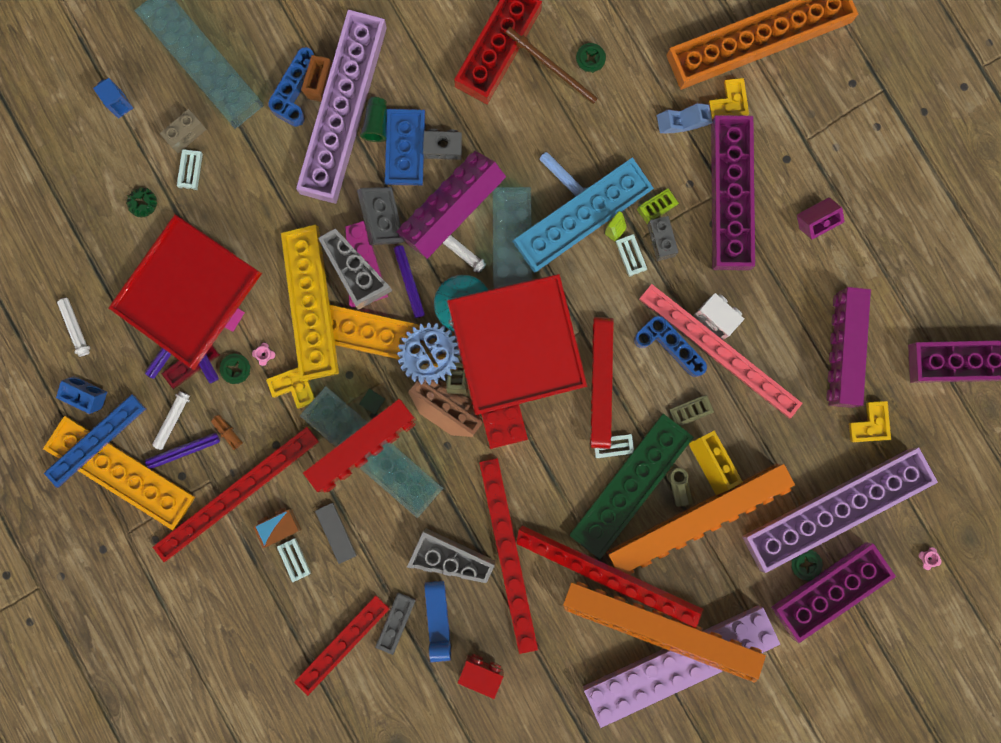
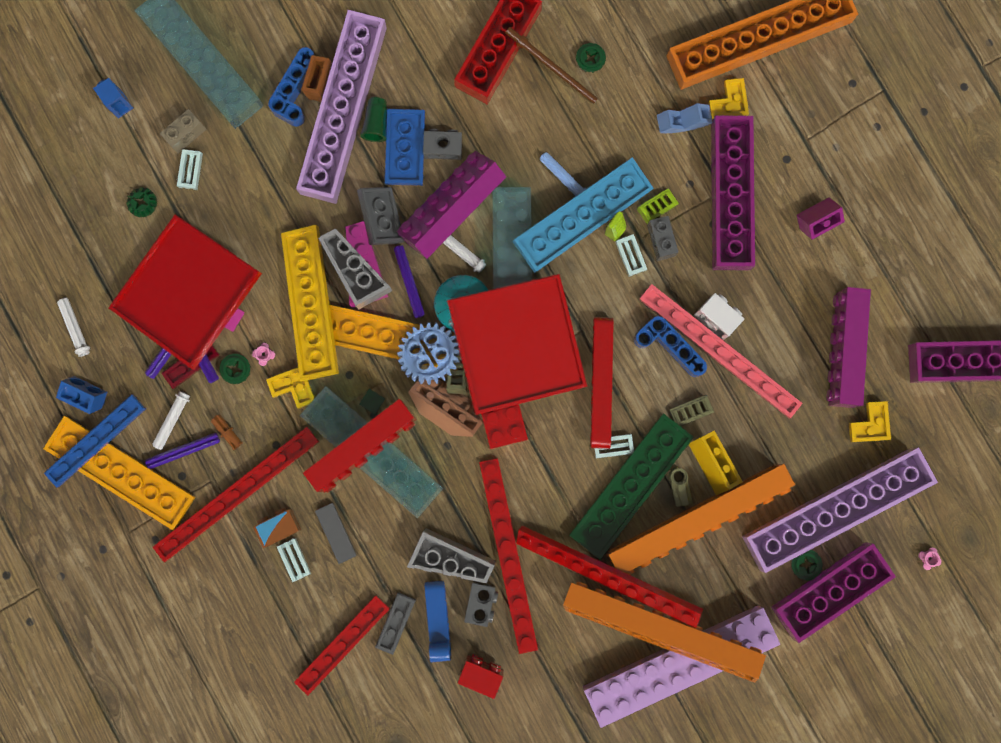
none -> dark grey brick [464,582,498,627]

